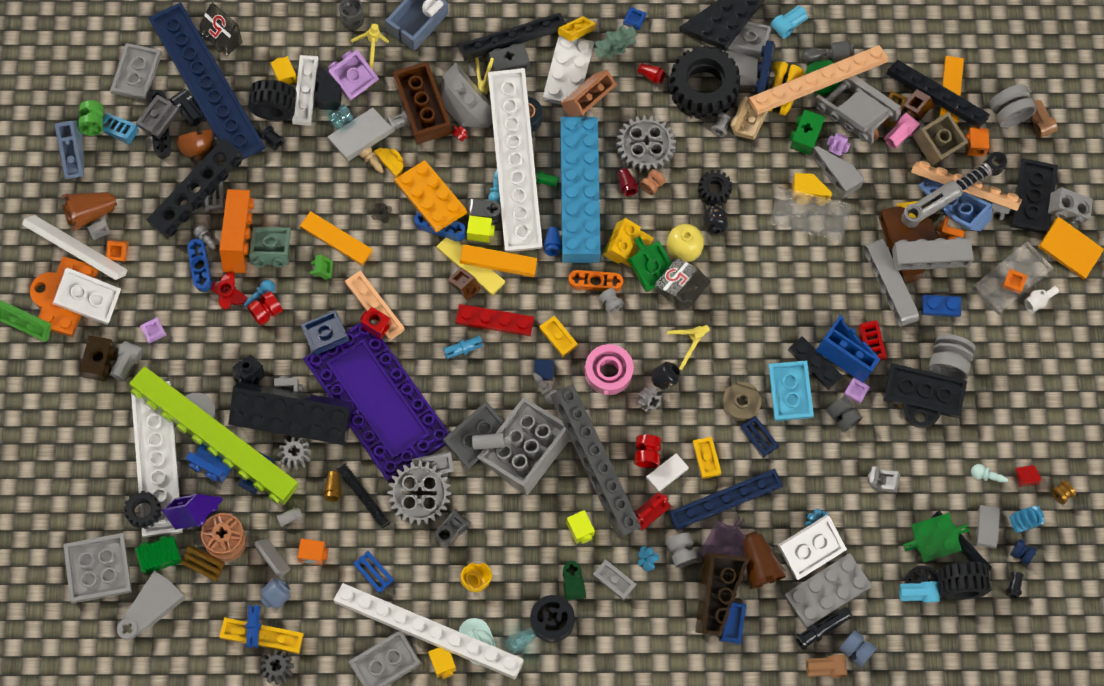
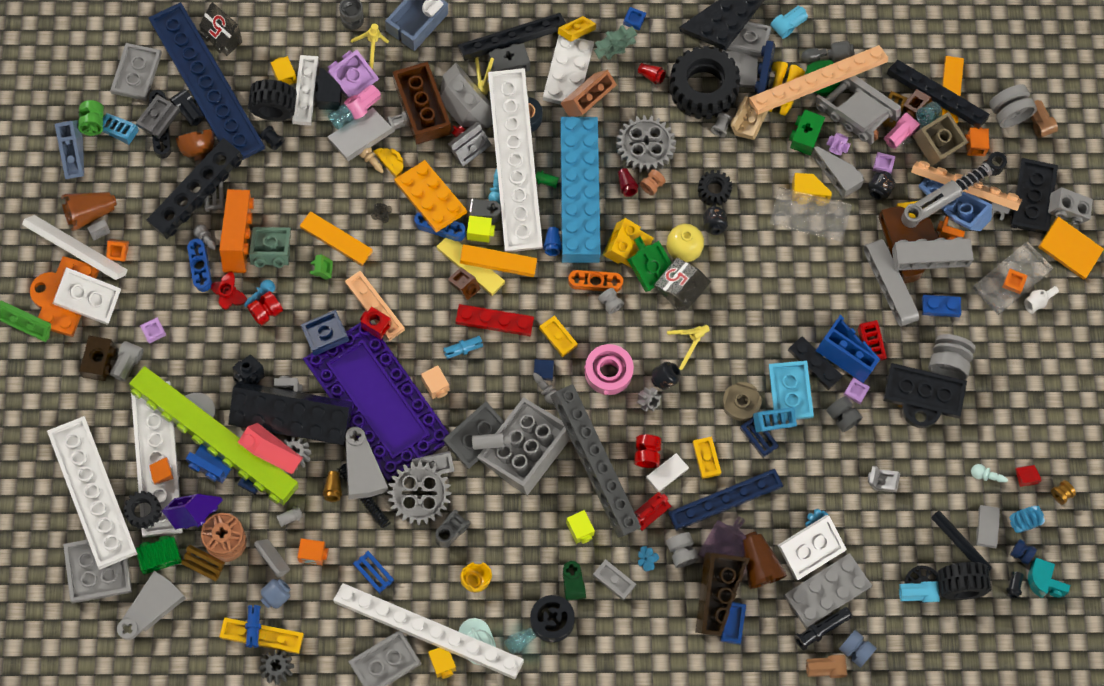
green plate [903,513,970,562] -> none
none -> white plate [47,416,137,570]
none -> orange slope [149,457,173,485]
none -> coral slope [238,423,303,474]
none -> bright pink piece [344,85,381,119]
none -> light grey piece [345,427,388,500]
none -> light nougat brick [421,365,450,399]
none -> flat silver plate [448,122,491,166]
none -> dark azure slope [753,407,797,433]
none -> black head [868,171,895,200]
none -> lavender tile [873,152,895,174]
none -> clear light blue wheel [916,102,942,126]
none -> teal brick [1028,558,1071,598]

